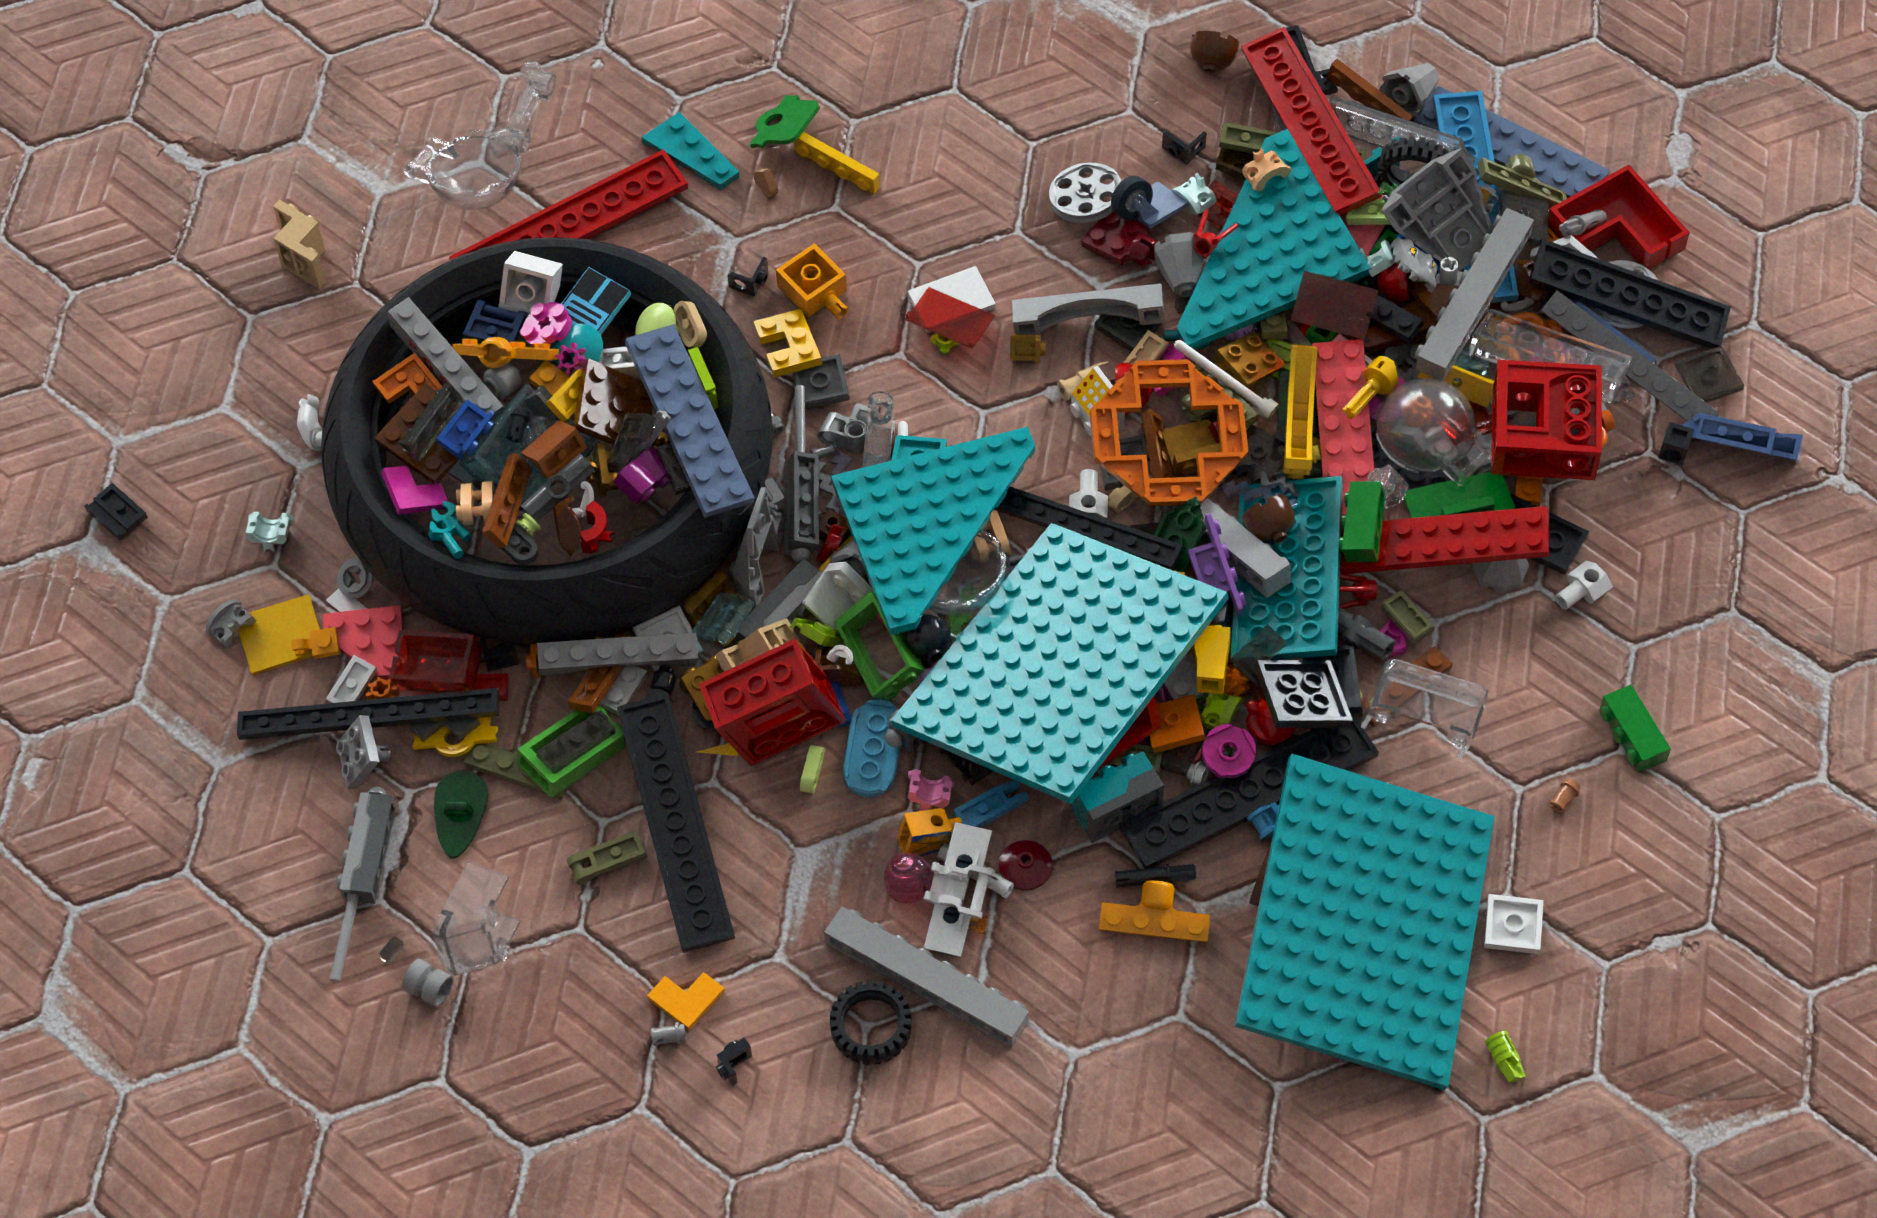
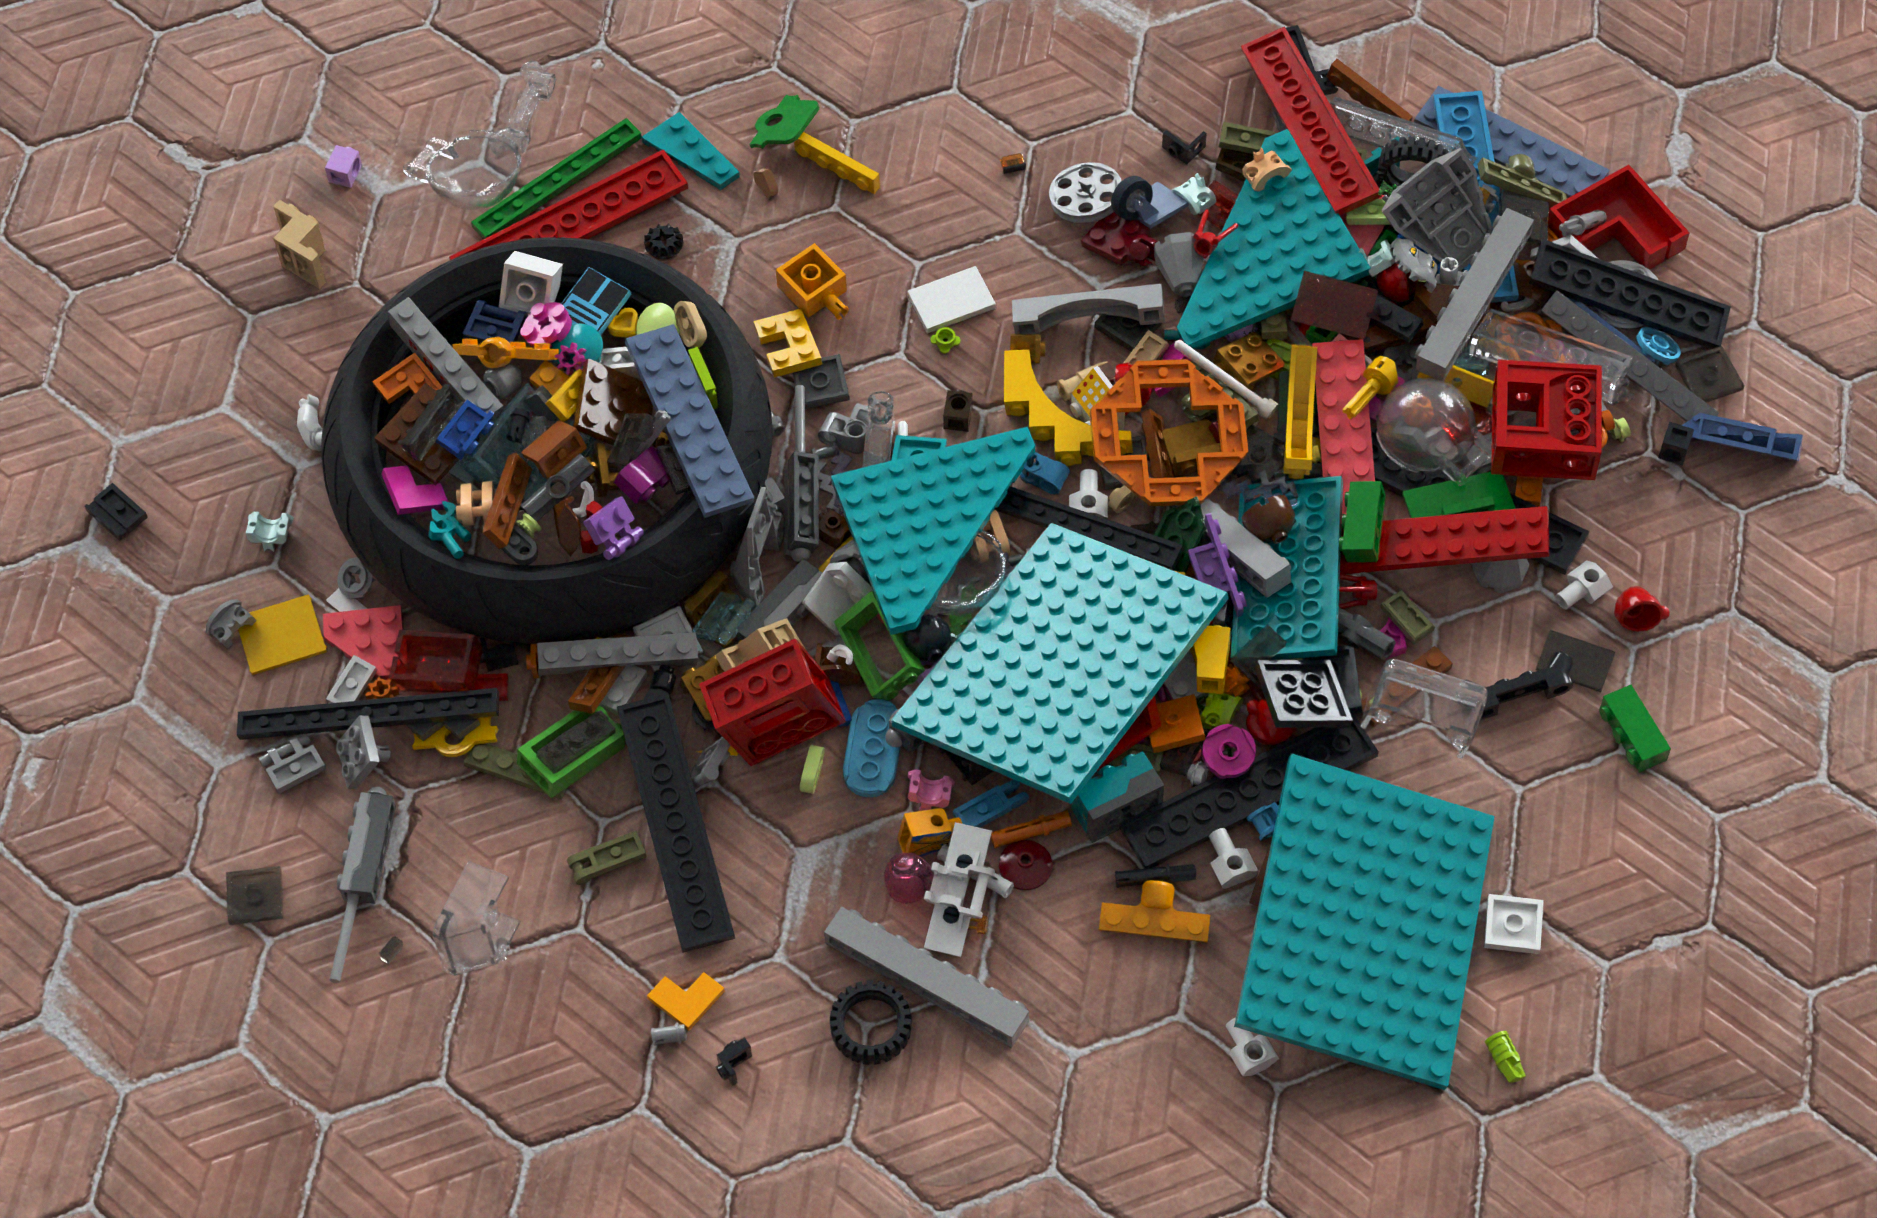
light orange plate [291,627,341,659] -> none
light grey wheel [402,958,454,1007] -> none
dark green shield [434,770,488,858] -> none
black bracket [727,257,768,297] -> none
lime plate [790,617,843,647] -> none
red bar [817,524,844,563] -> none
clear red piece [905,287,995,349] -> none
reddish brown cylinder [1190,31,1239,73] -> none
clear brick [1367,465,1409,510] -> none
light grey cone [1379,63,1440,117] -> none
nougat pin [1549,778,1581,814] -> none
none -> clear smoke plate [226,866,284,925]
none -> light grey plate [258,734,326,794]
none -> lavender brick [325,145,362,188]
none -> green plate [471,118,642,239]
none -> medium lavender plate [583,496,644,560]
none -> yellow tile [607,308,638,337]
none -> black gear [644,223,683,259]
none -> light grey plate [690,737,730,792]
none -> dark brown brick [943,390,973,432]
none -> orange pin [991,810,1072,849]
none -> clear orange piece [999,153,1026,174]
none -> yellow arch [1004,349,1133,466]
none -> dark azure piece [1020,452,1070,495]
none -> white piece [1209,828,1258,889]
none -> white piece [1226,1018,1279,1077]
none -> black plate [1455,651,1574,720]
none -> clear smoke piece [1536,630,1615,692]
none -> yellowish green plate [1610,417,1631,442]
none -> red piece [1614,586,1670,632]
none -> medium azure wheel [1636,327,1681,365]

